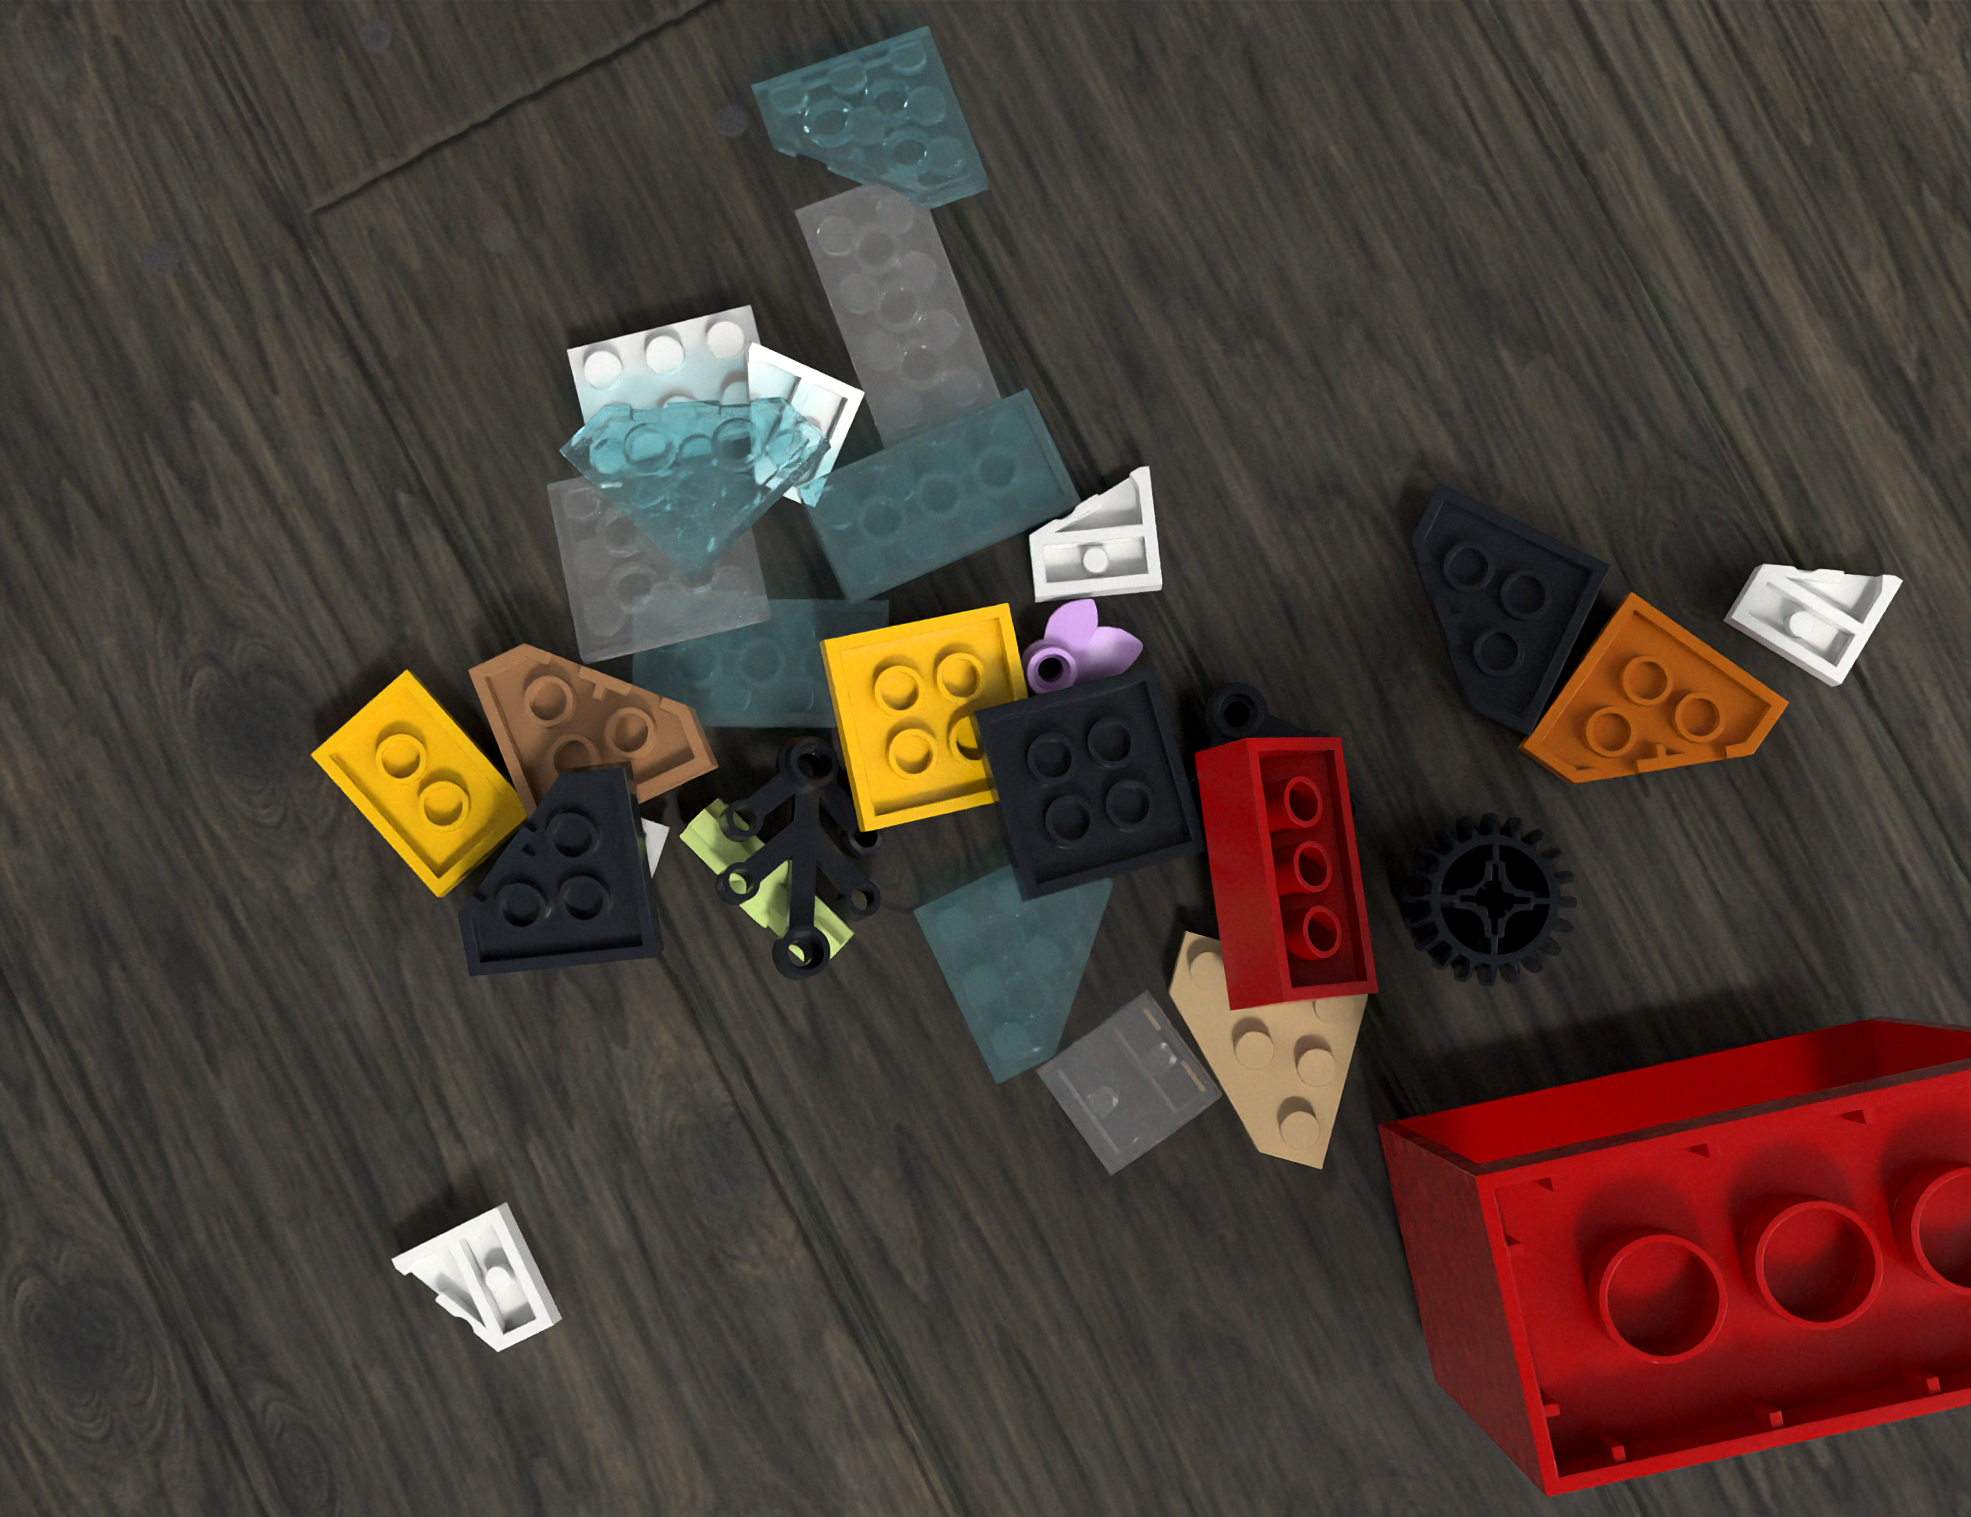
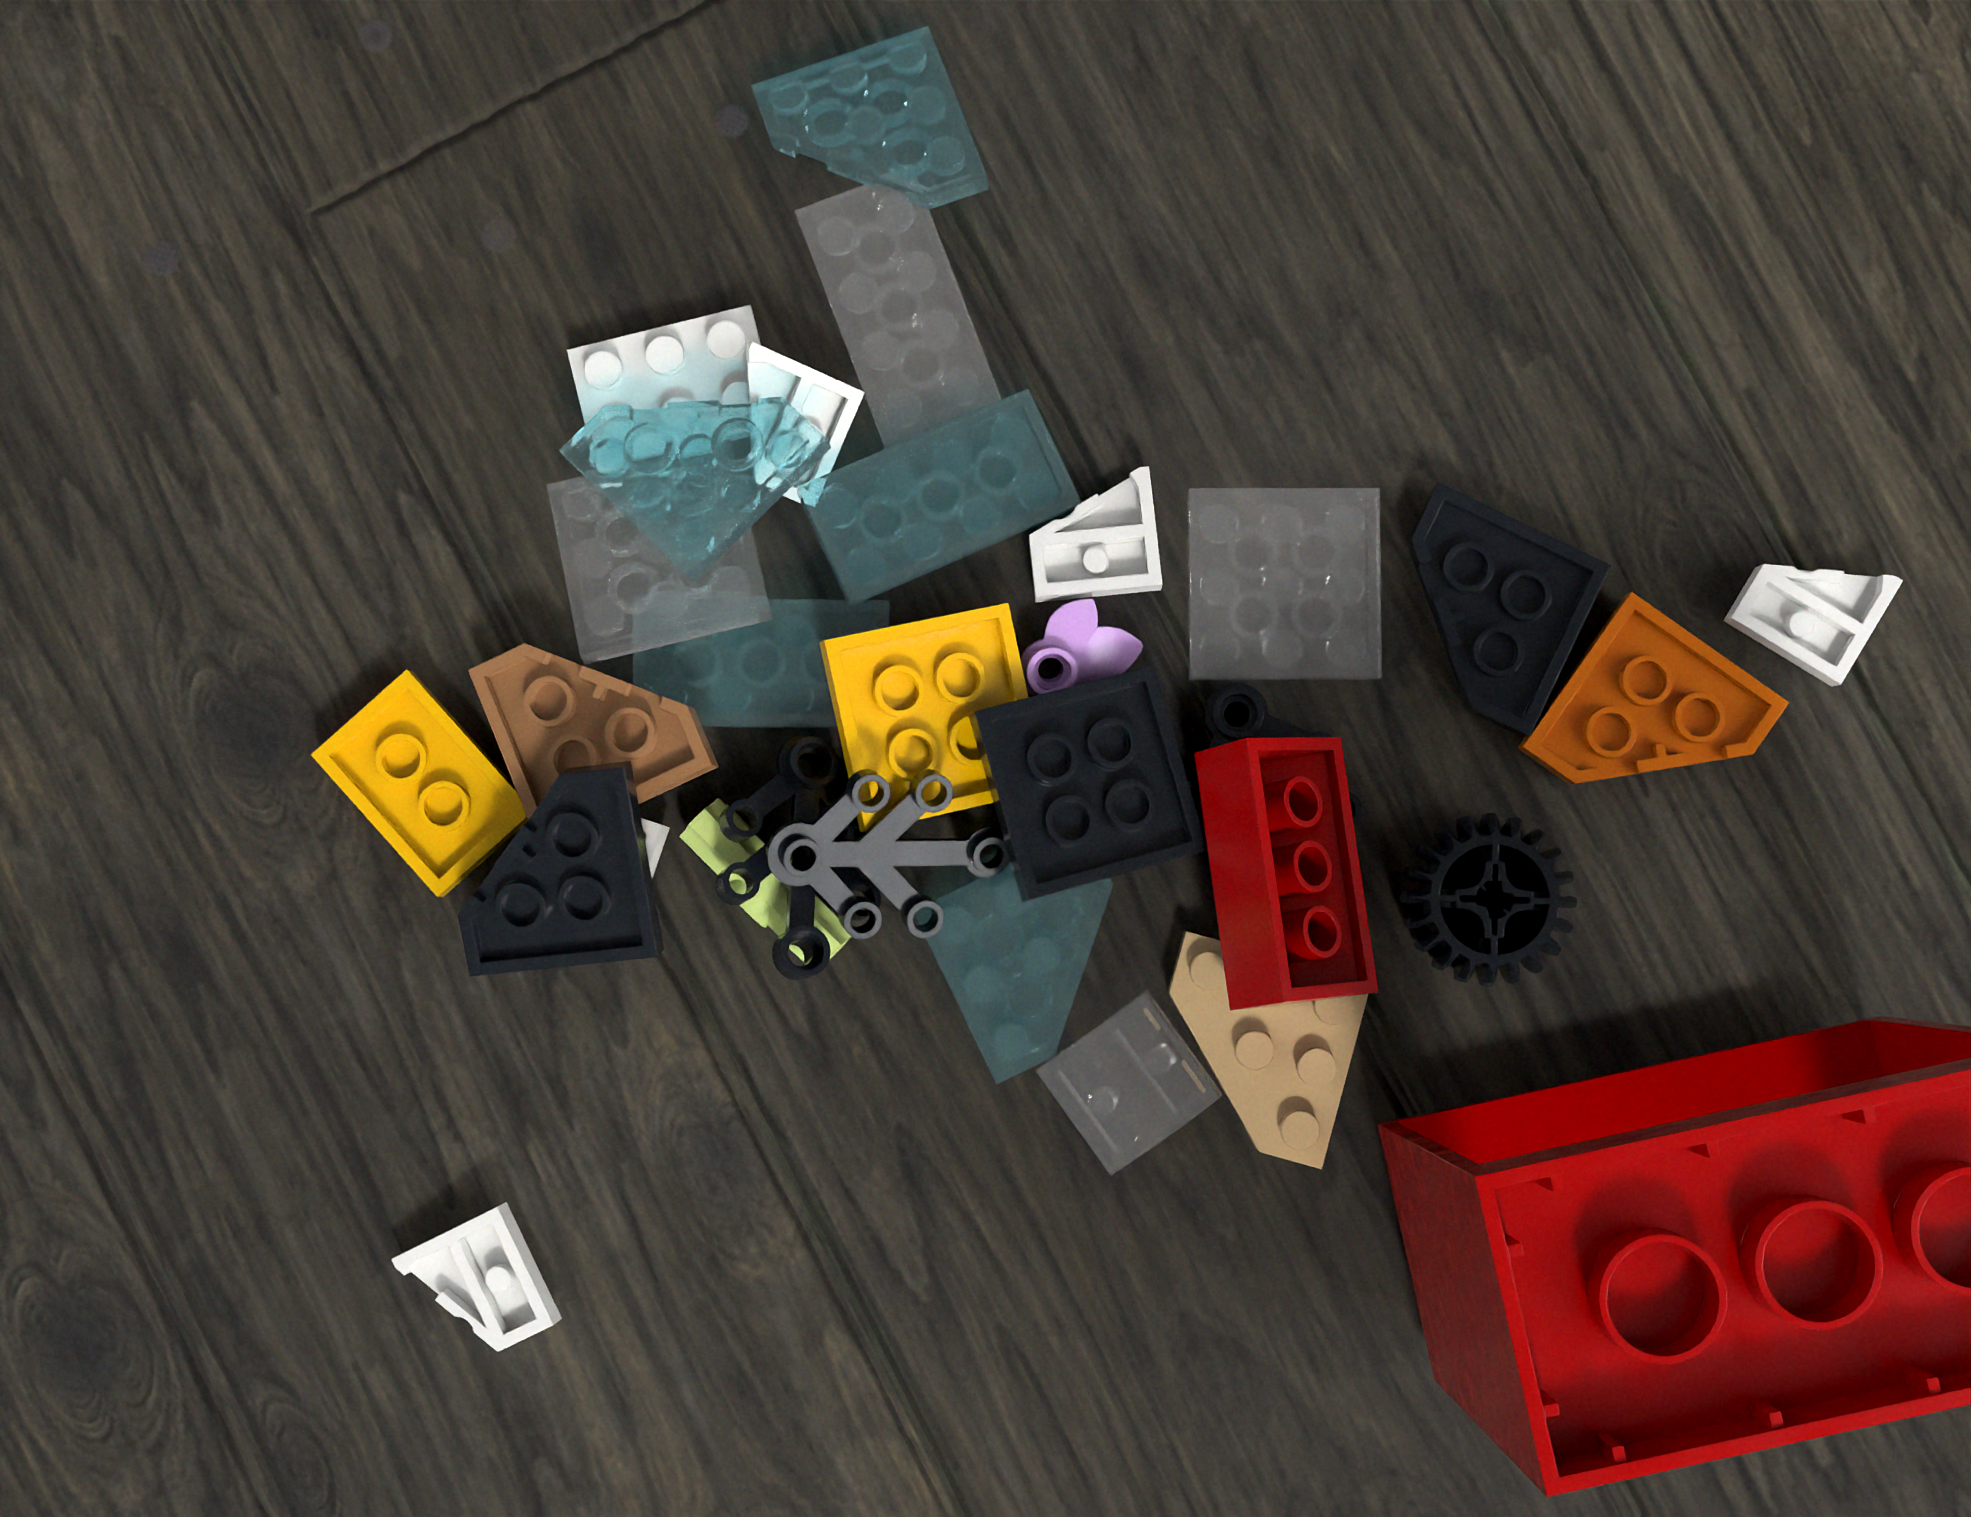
none -> plant [766,769,1010,940]
none -> clear plate [1187,488,1382,680]

